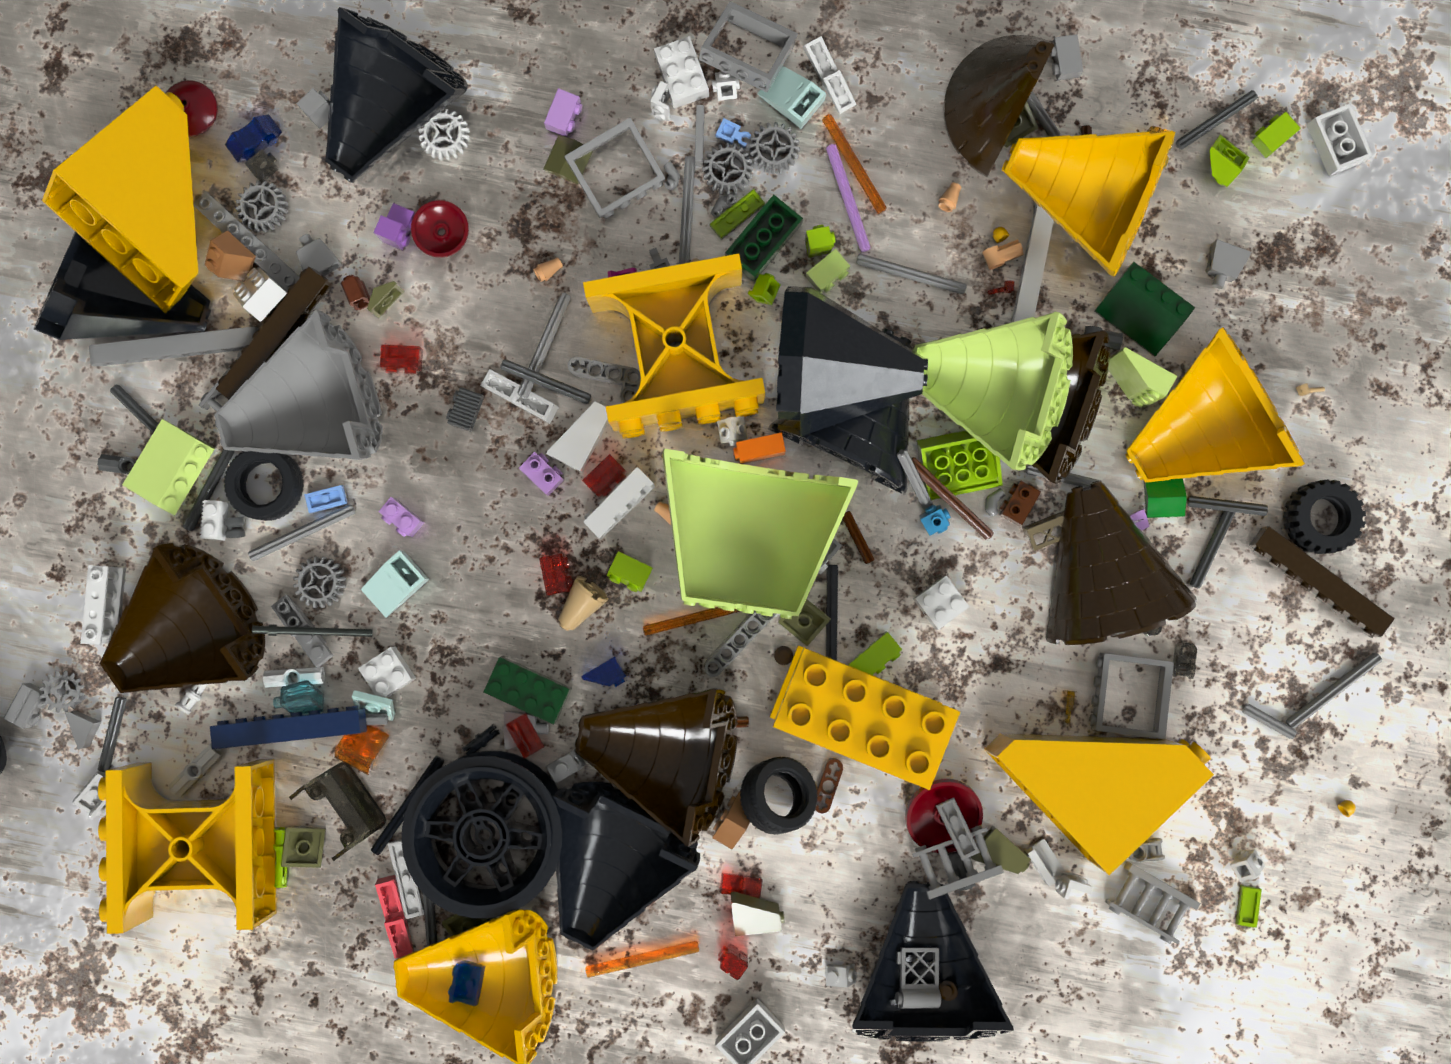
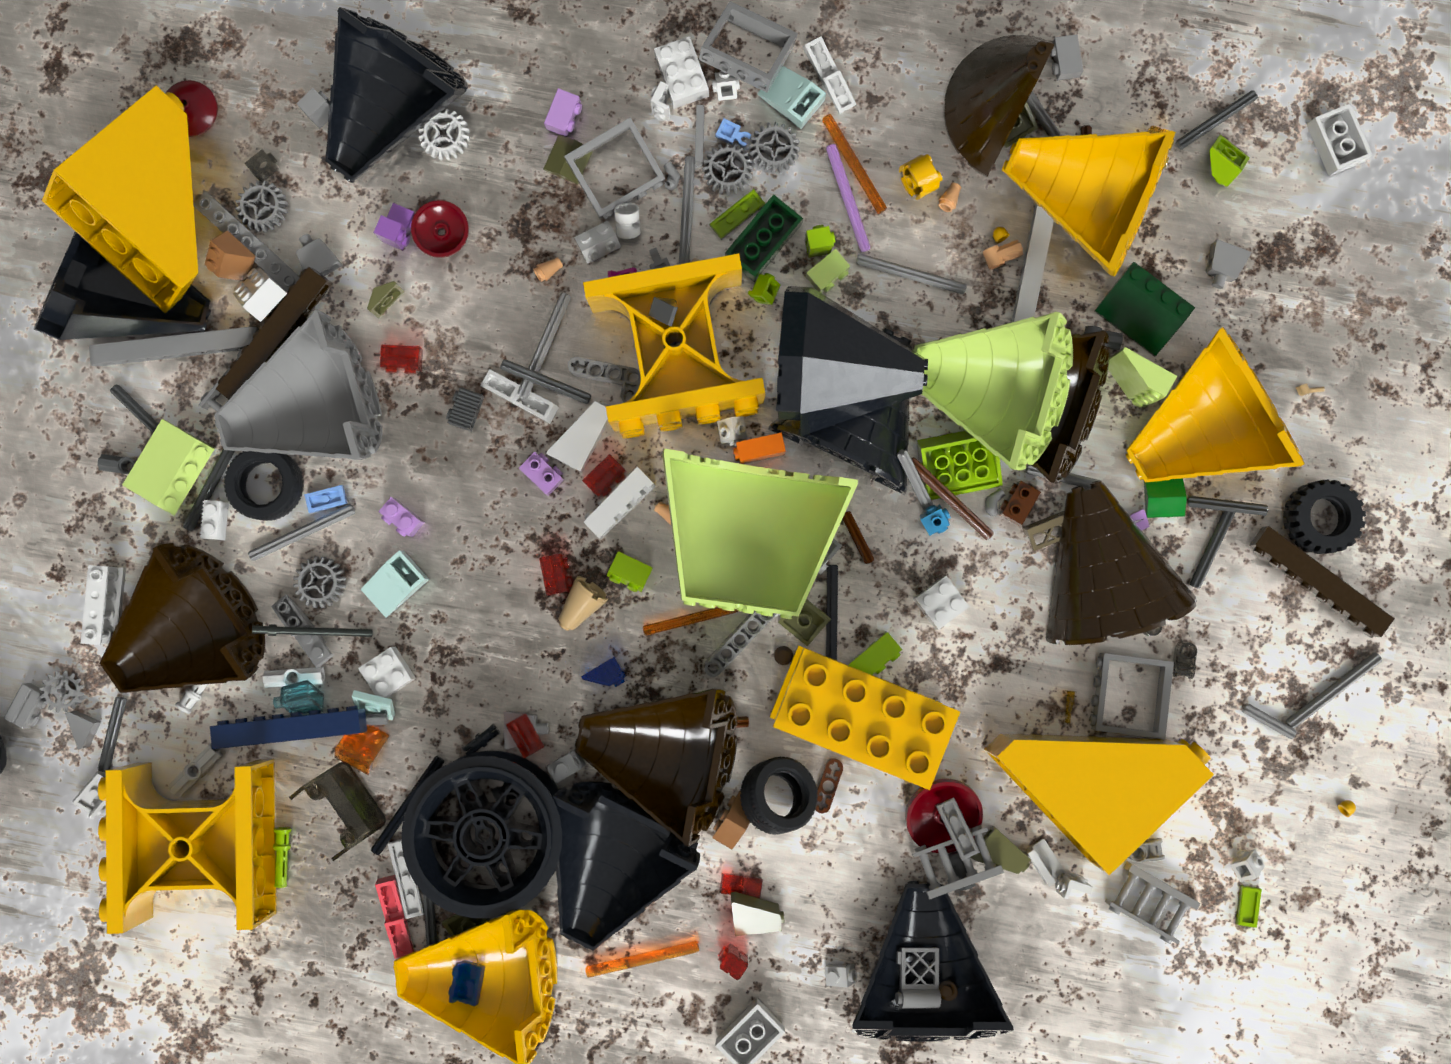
dark grey wheel [224,517,246,538] -> none
clear blue brick [225,114,282,162] -> none
olive slope [281,826,325,868] -> none
copper brick [341,275,370,310] -> none
dark green brick [483,656,572,725] -> none
light grey arm [711,194,736,217] -> none
clear red hand [988,280,1015,295] -> none
lime brick [1251,112,1301,158] -> none
none -> white bracket [574,221,621,263]
none -> white wheel [614,203,641,239]
none -> dark grey slope [648,297,678,327]
none -> yellow brick [899,154,942,200]

